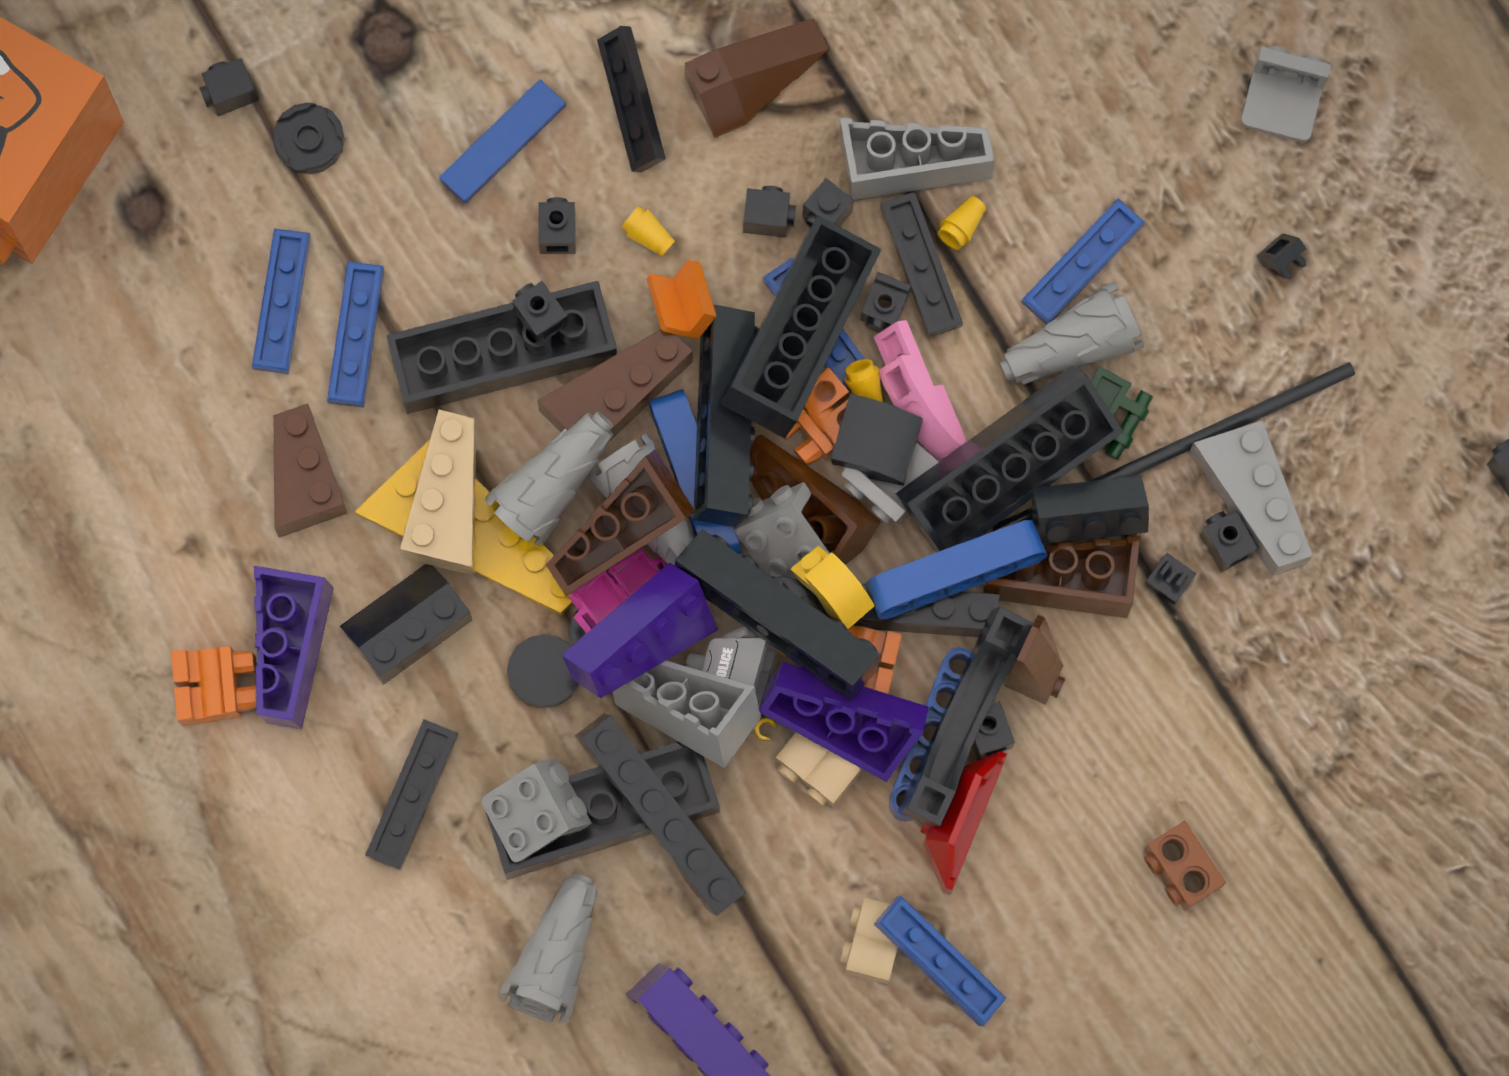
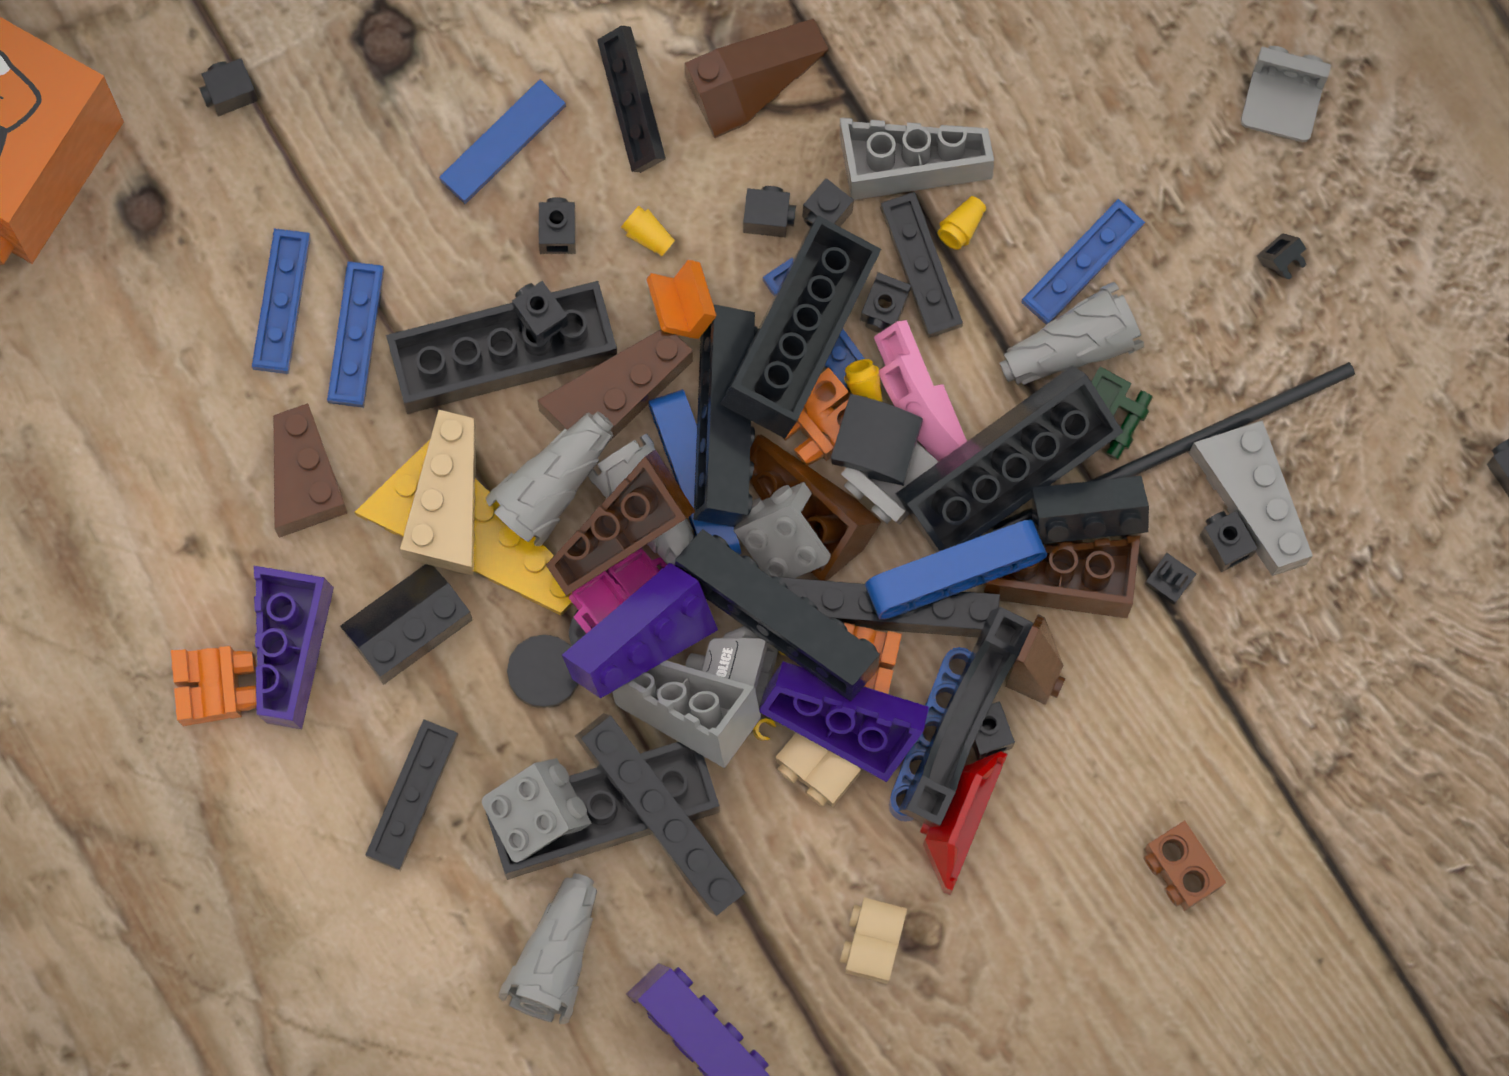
black tile [272,102,345,174] -> none
yellow brick [790,546,875,630] -> none
blue tile [874,896,1006,1026] -> none

